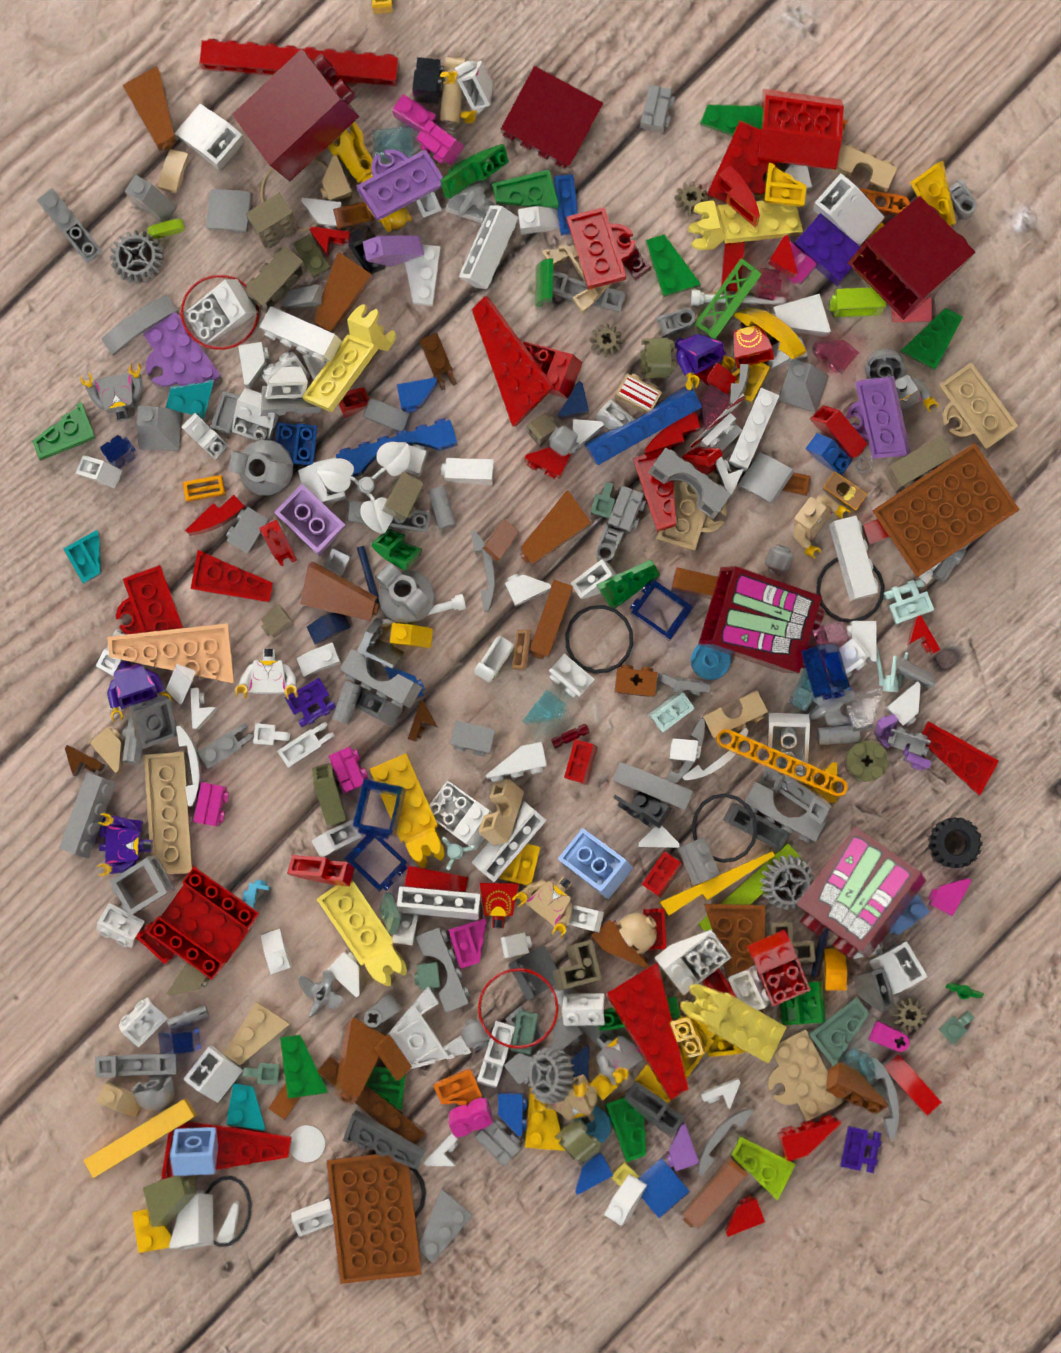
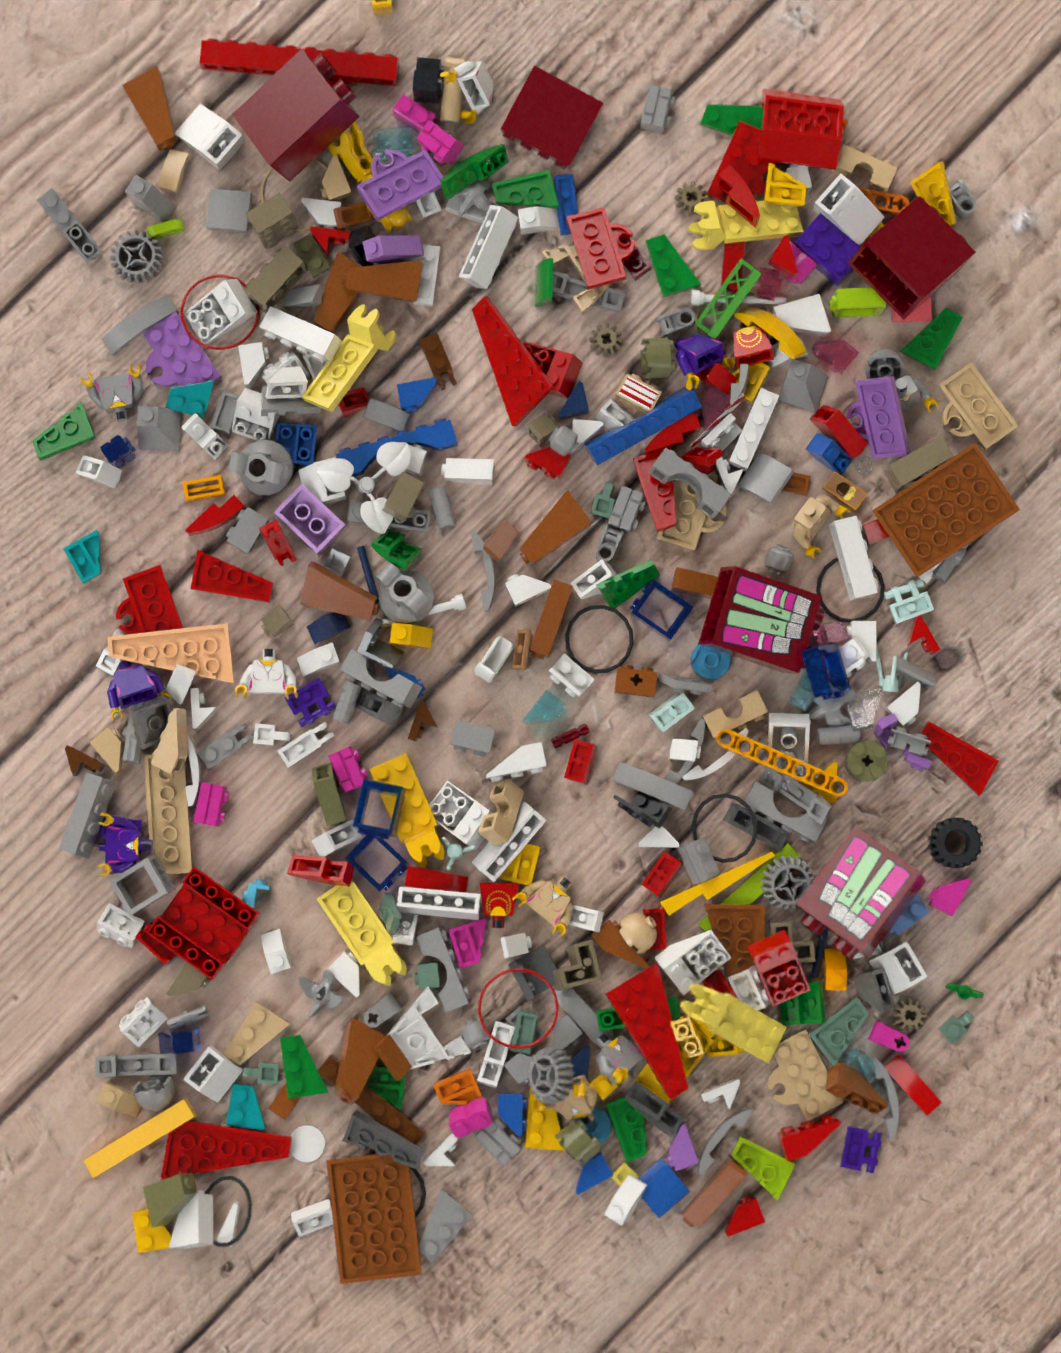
light blue brick [171,1127,218,1176] -> none
light blue slope [558,828,633,900] -> none
white bracket [562,993,605,1026] -> none
none -> tan slope [151,708,188,774]
none -> dark orange slope [341,261,423,303]

